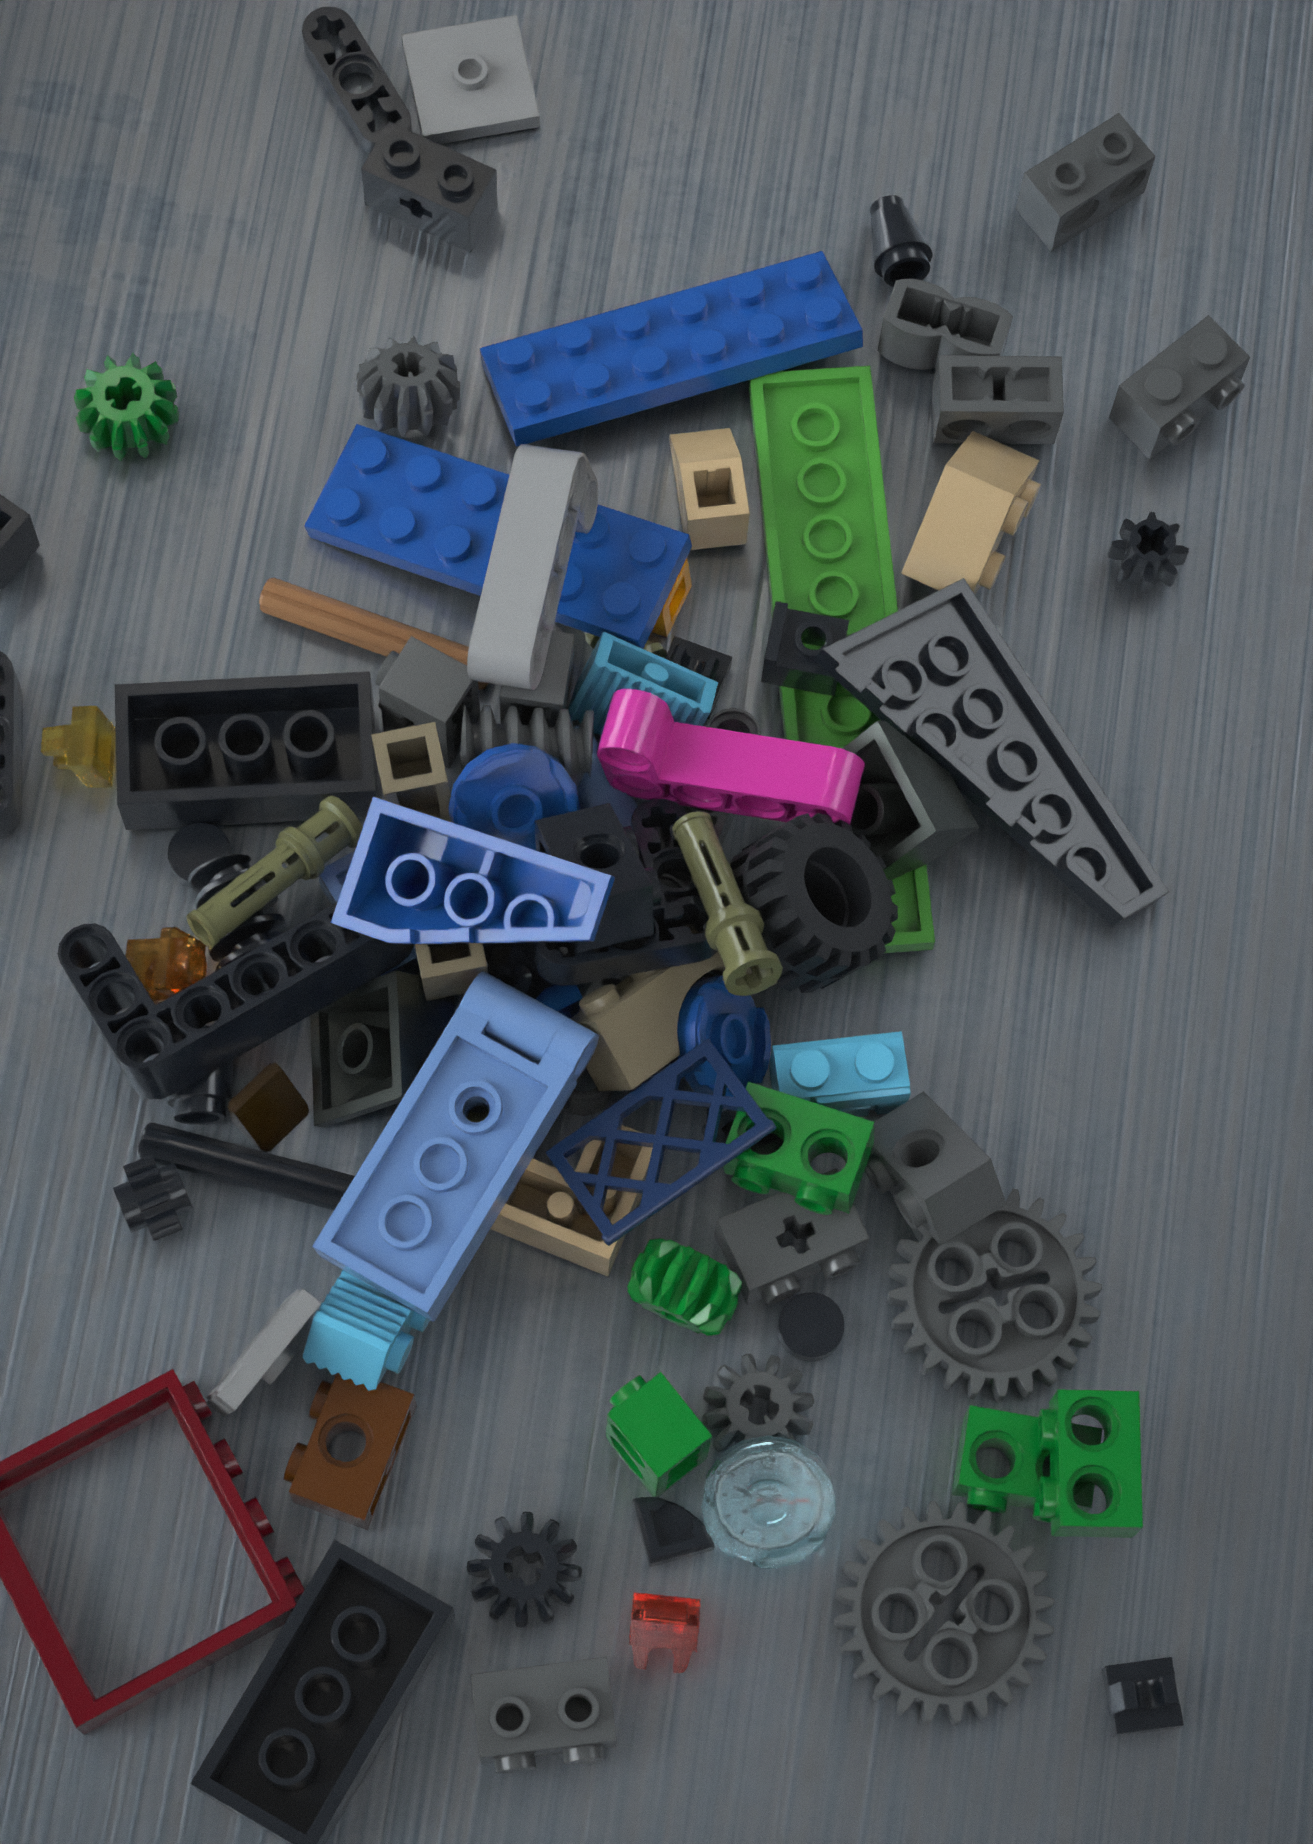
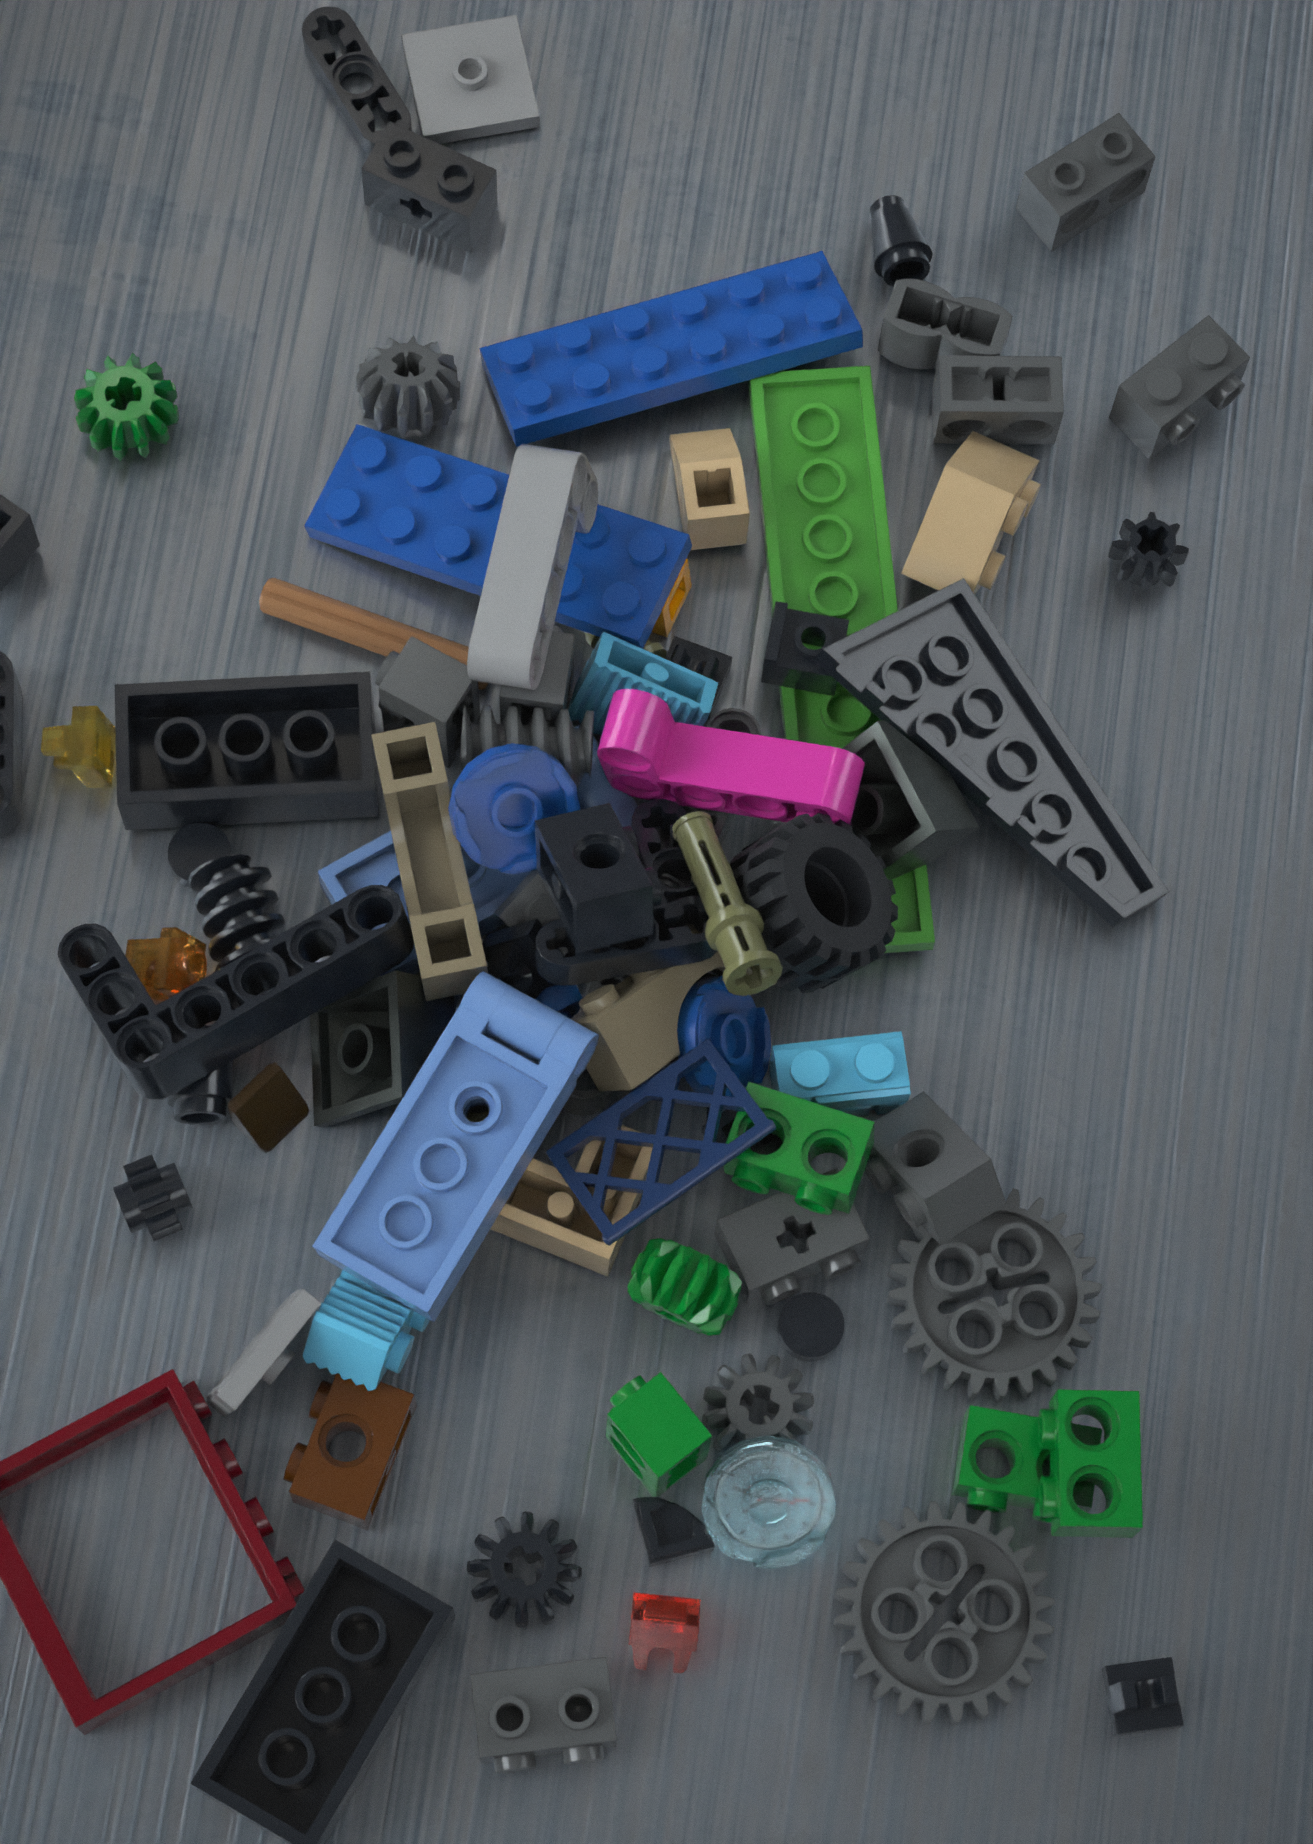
black axle [138,1122,355,1211] -> none
olive pin [186,795,363,948] -> none
blue wedge [331,797,615,944] -> none

